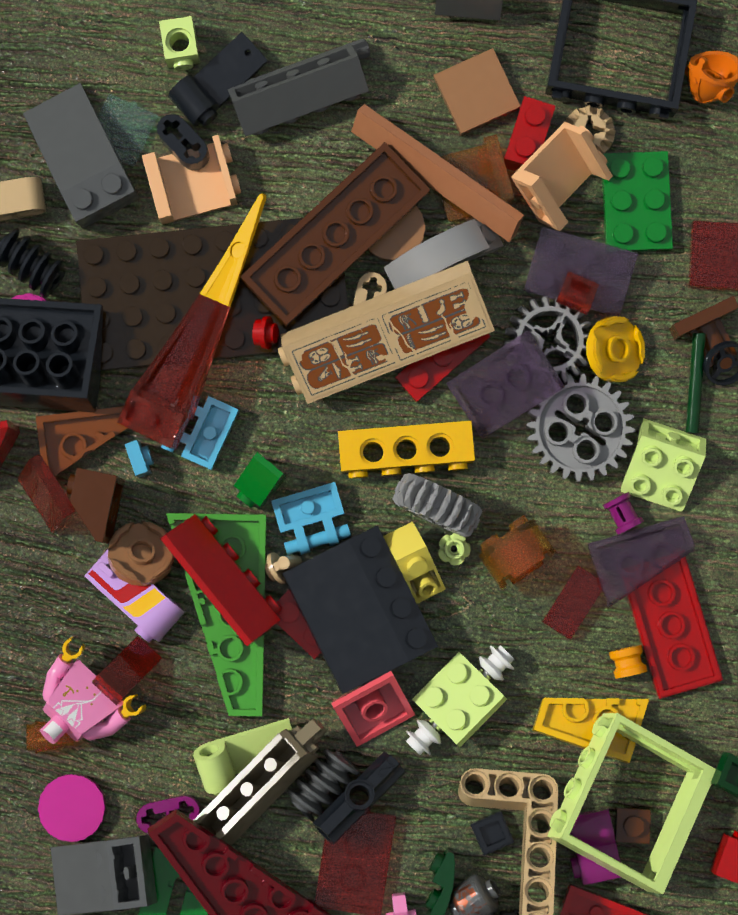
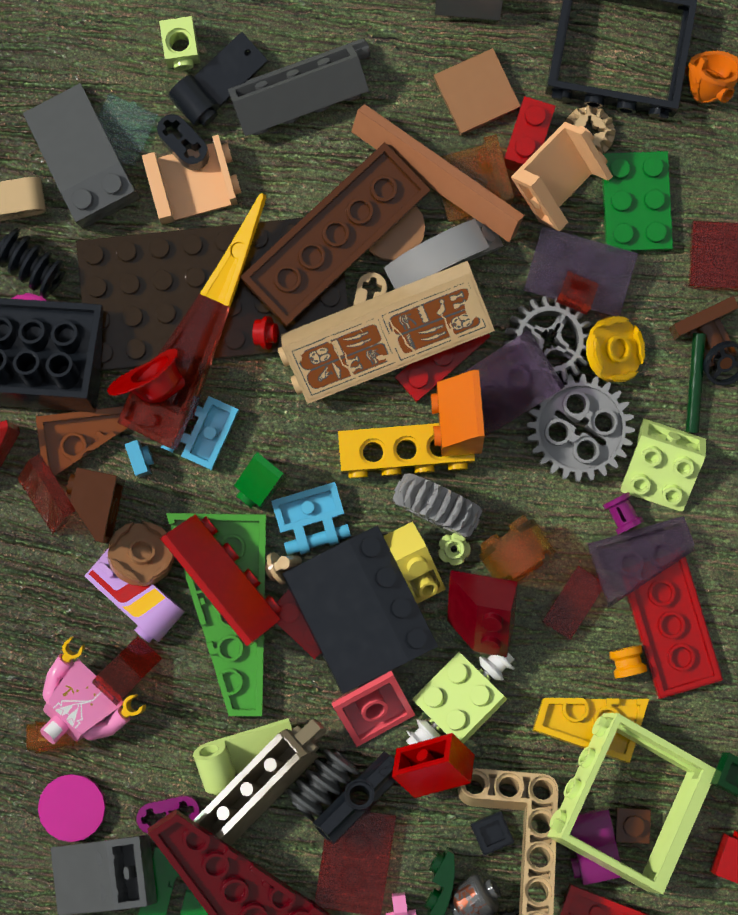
none -> red piece [107,348,185,403]
none -> red brick [392,733,475,798]
none -> orange slope [431,370,485,456]
none -> dark red slope [447,570,518,657]

